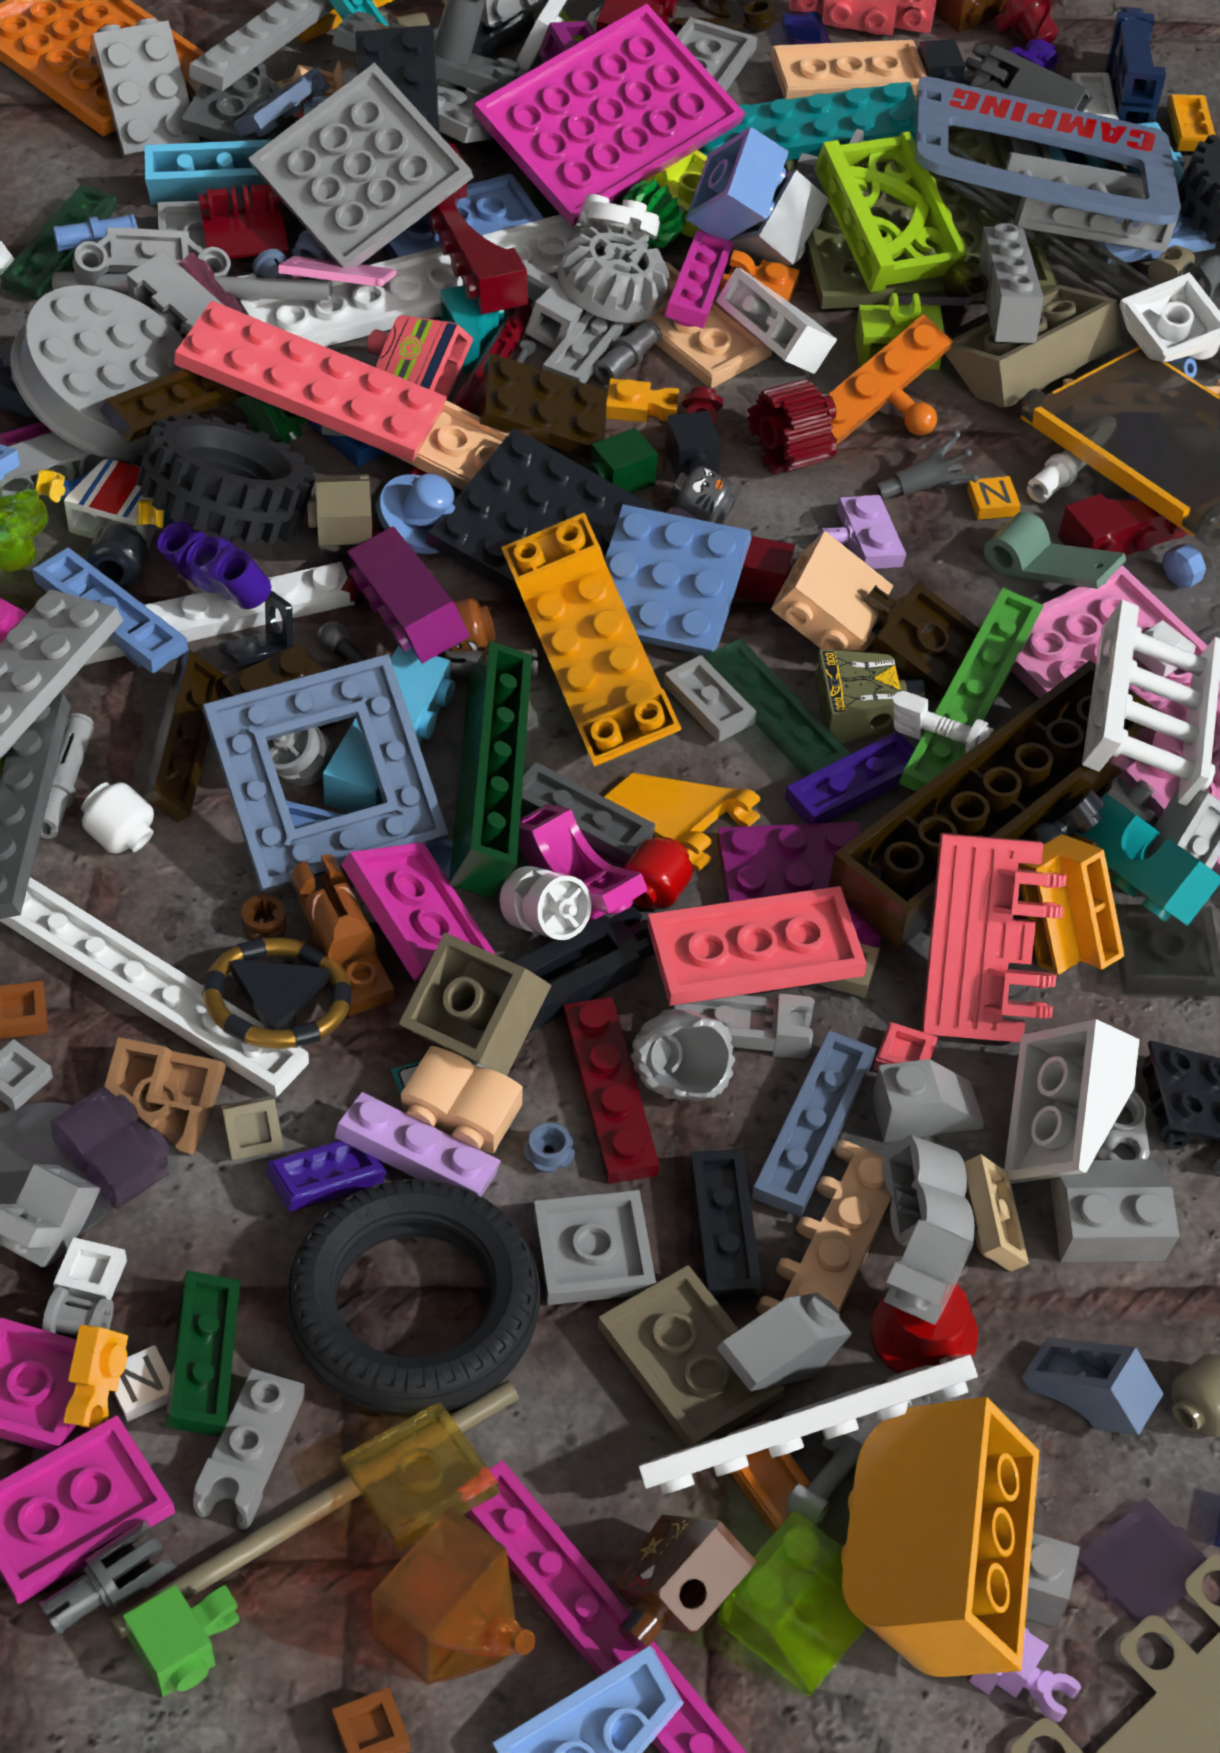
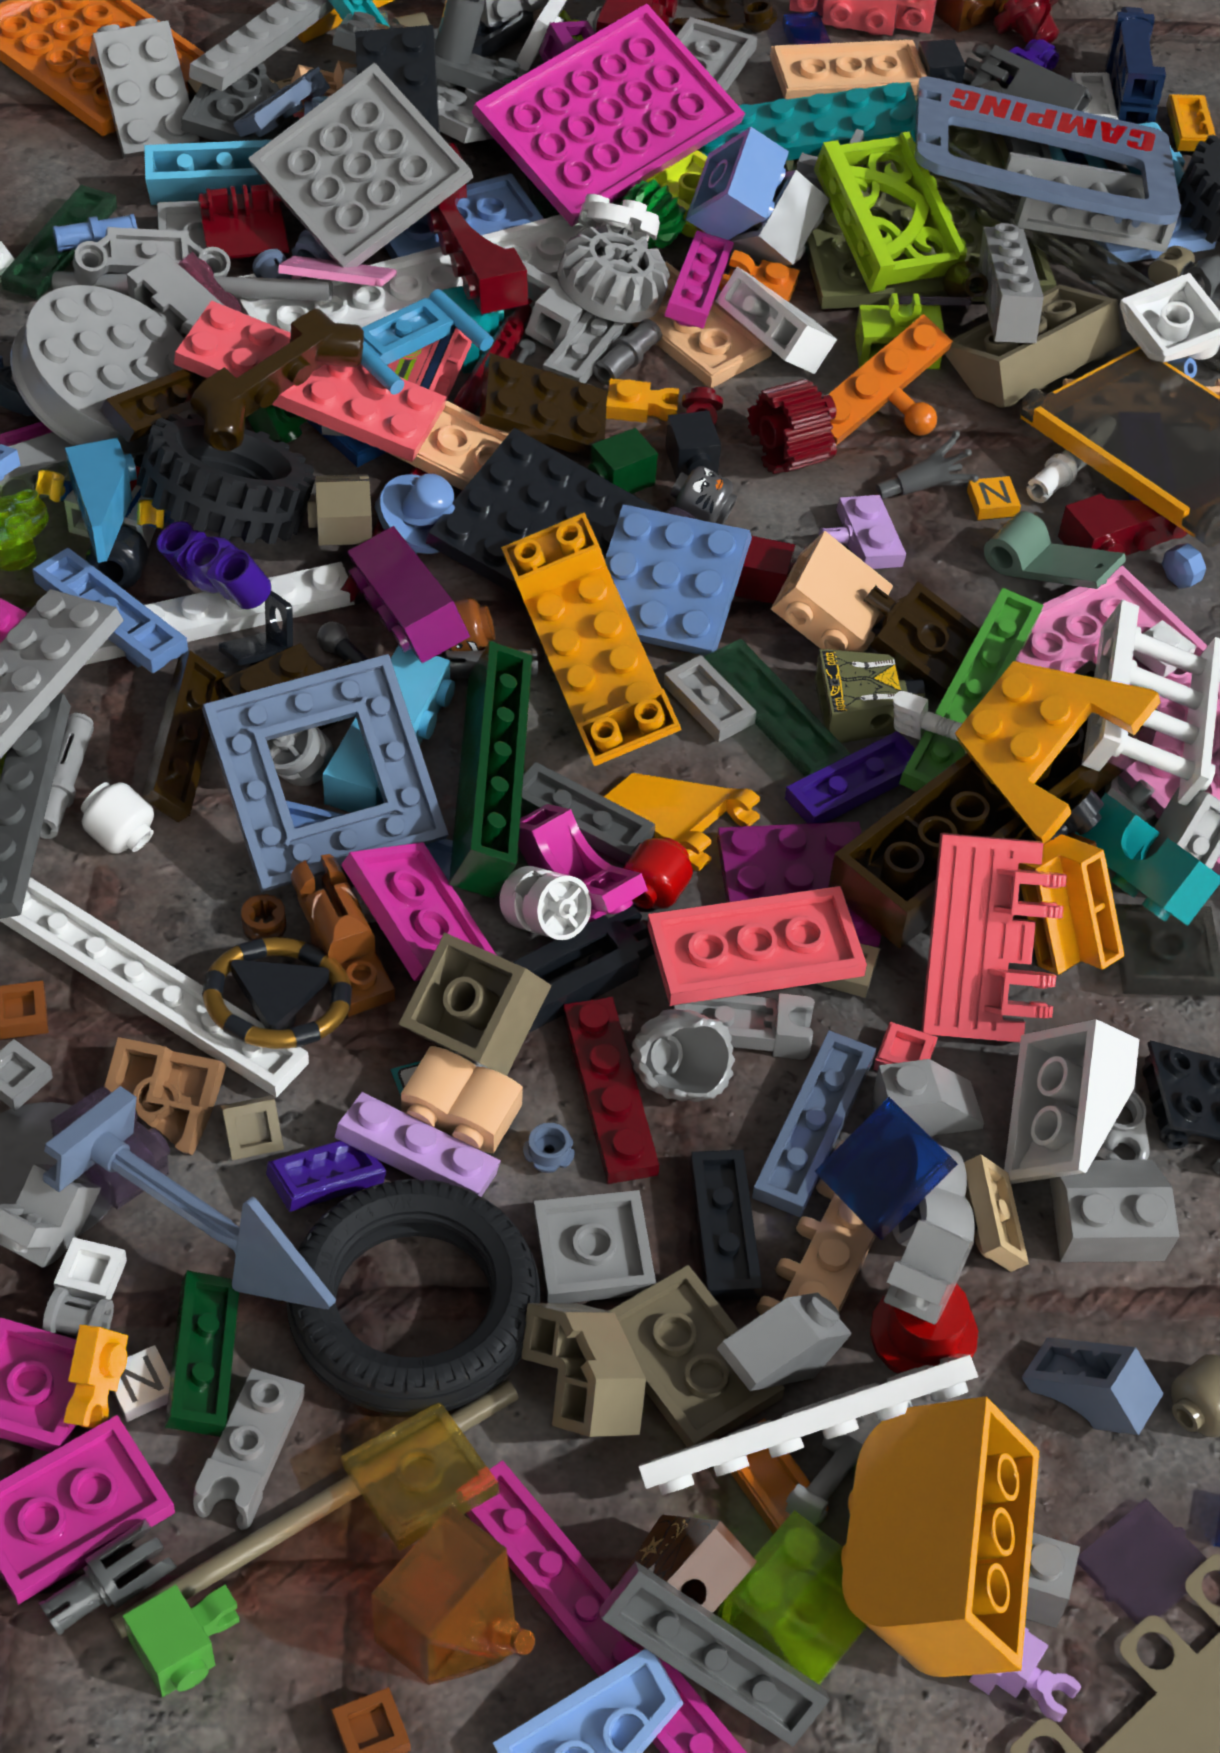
none -> sand blue piece [43,1086,336,1309]
none -> dark azure slope [65,437,137,563]
none -> dark brown plate [190,309,364,451]
none -> dark azure plate [360,289,494,395]
none -> dark tan brick [521,1303,646,1437]
none -> dark grey plate [599,1561,830,1747]
none -> clear blue tile [815,1097,958,1240]
none -> light orange wing [955,661,1161,844]

